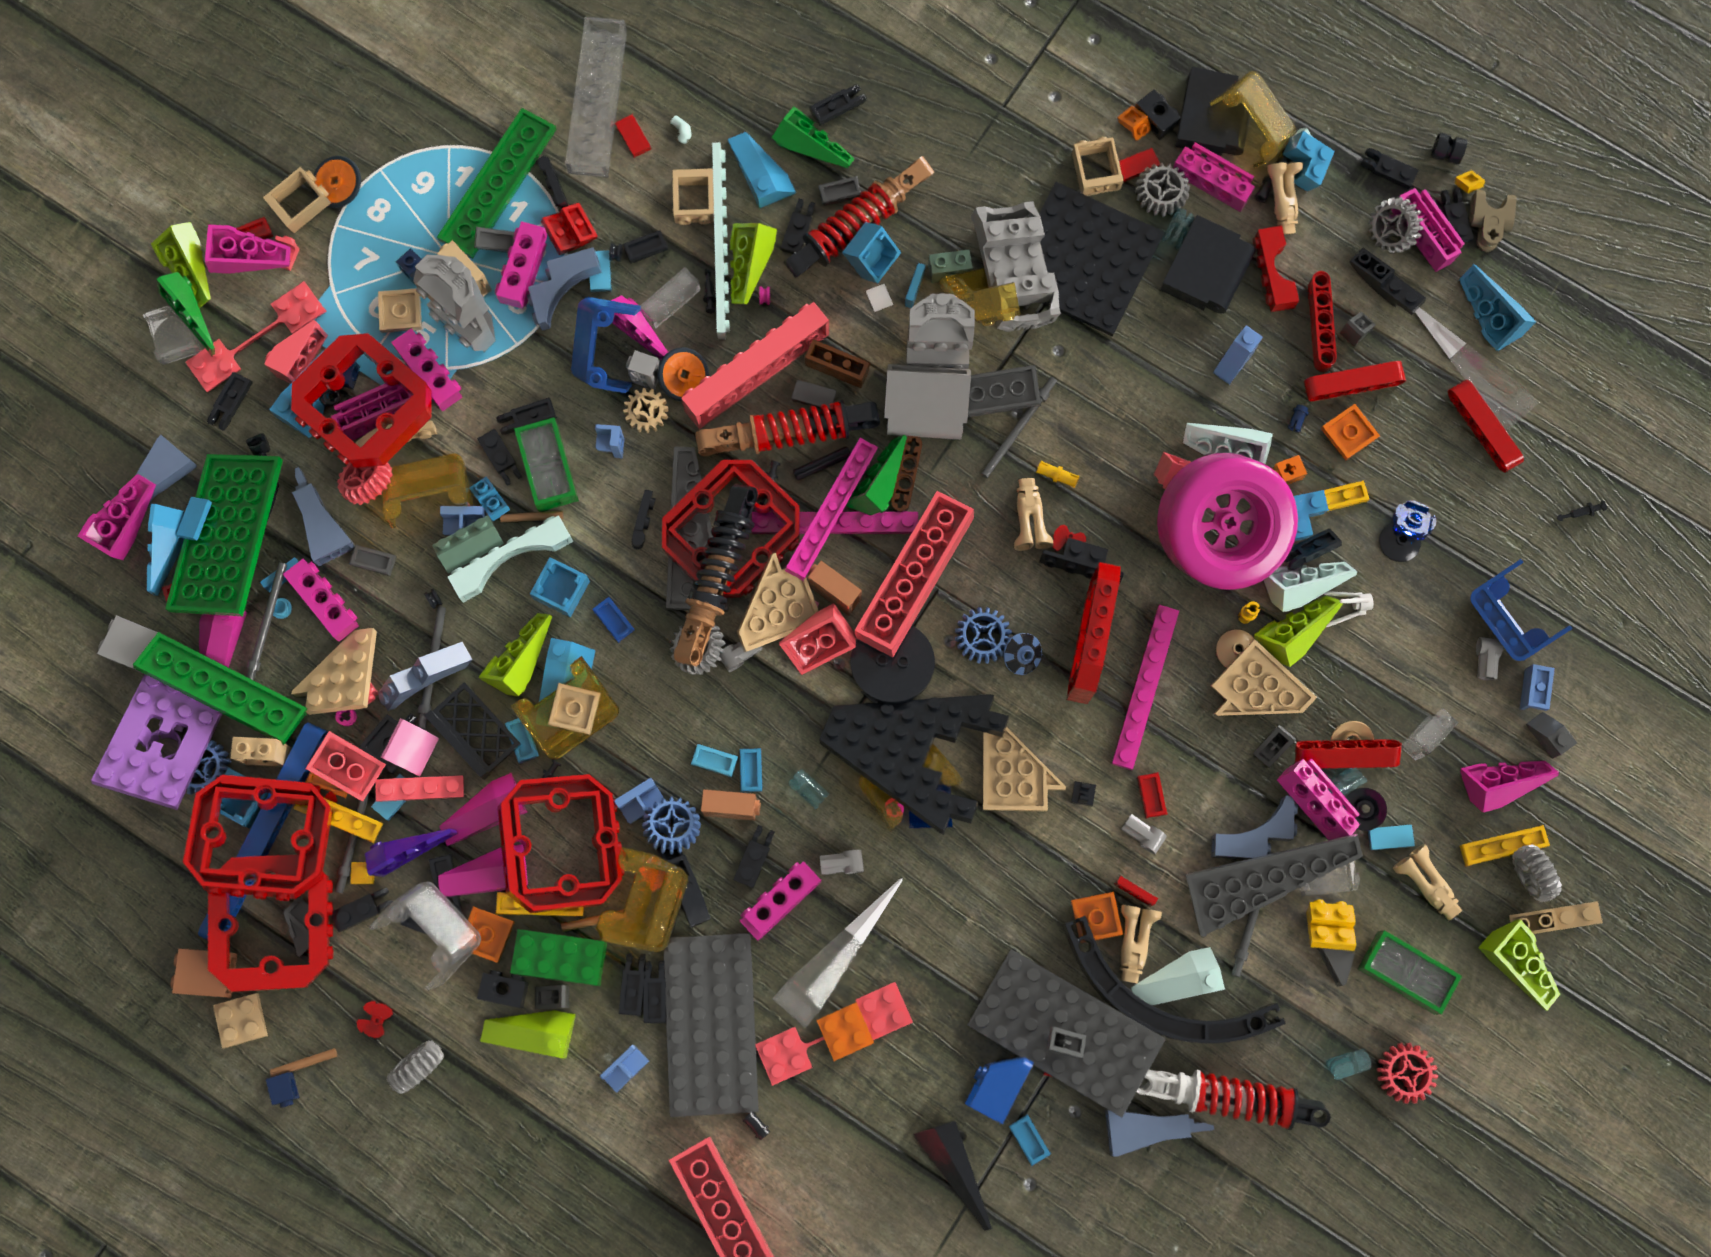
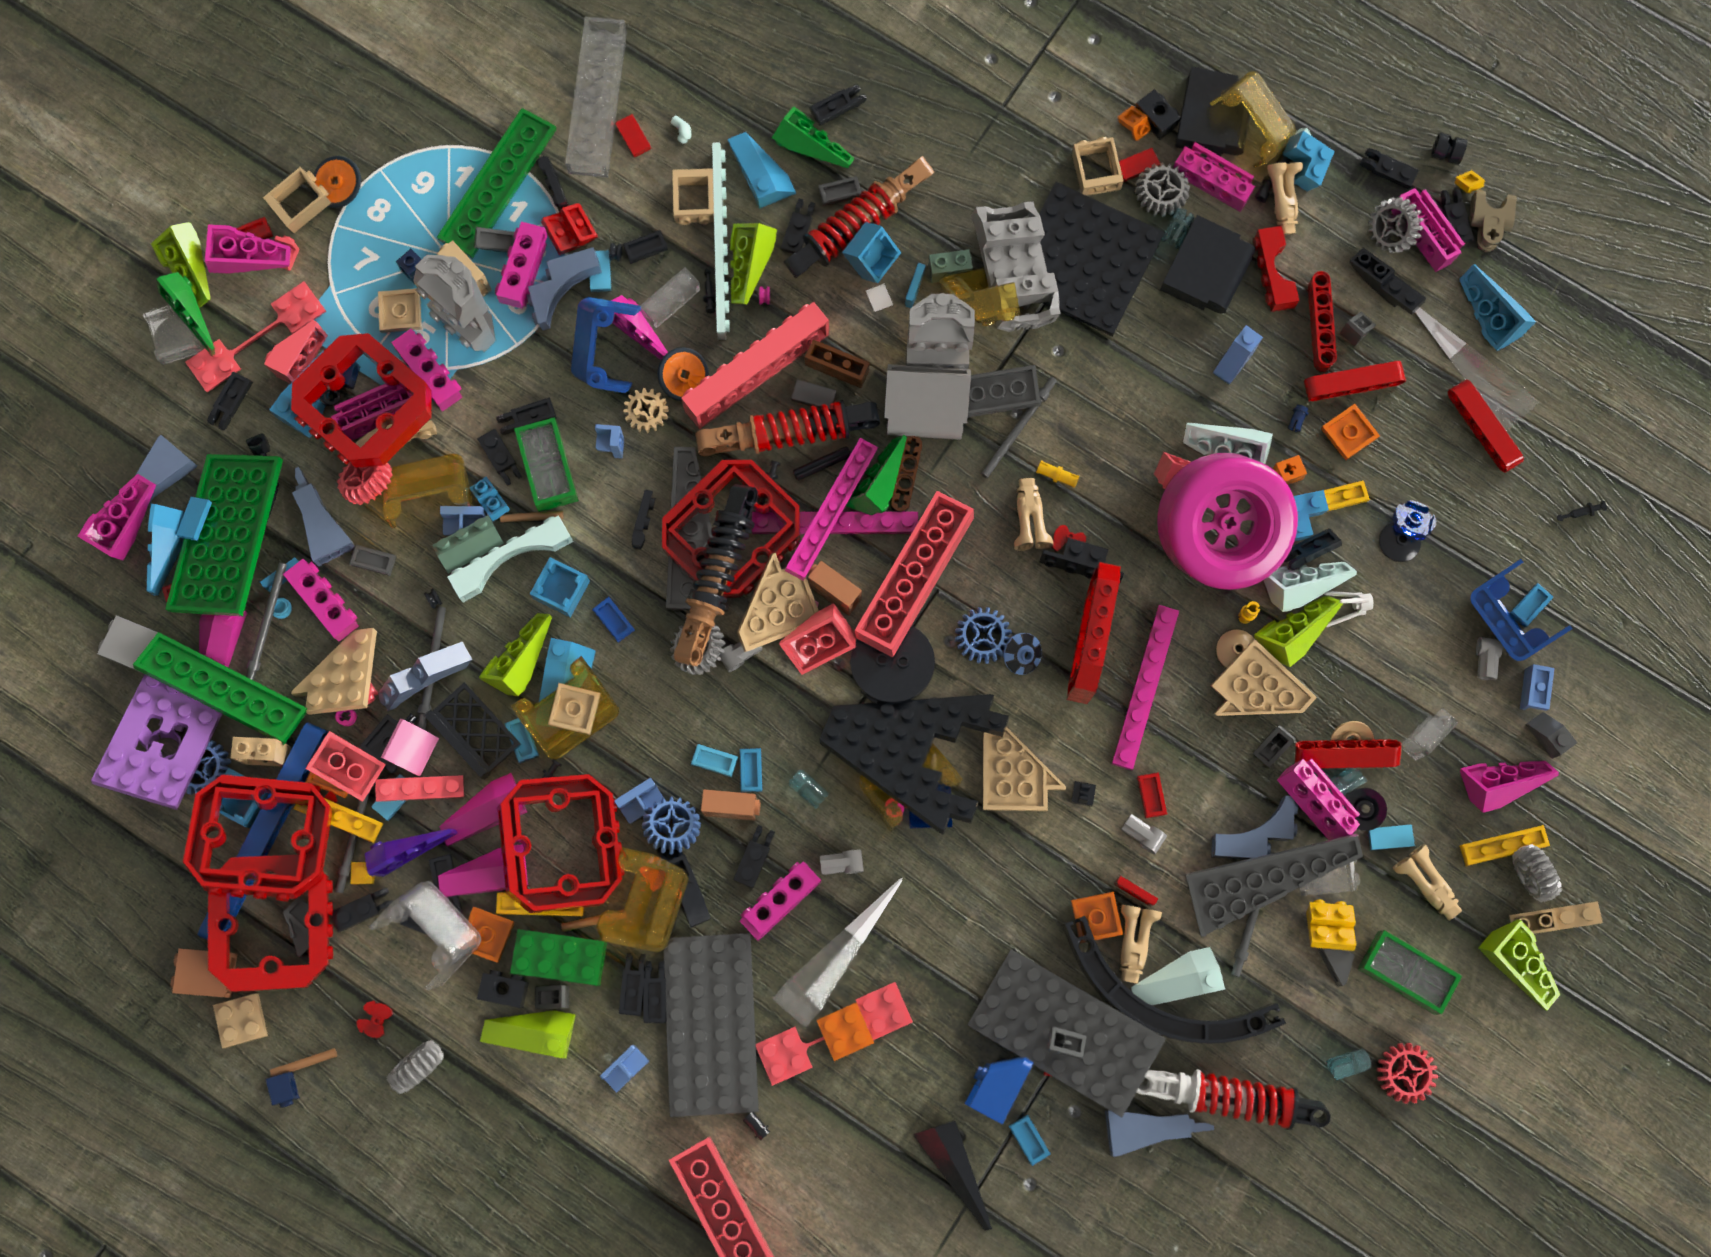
light grey brick [626,350,660,390] -> none
none -> dark azure tile [1510,583,1553,628]

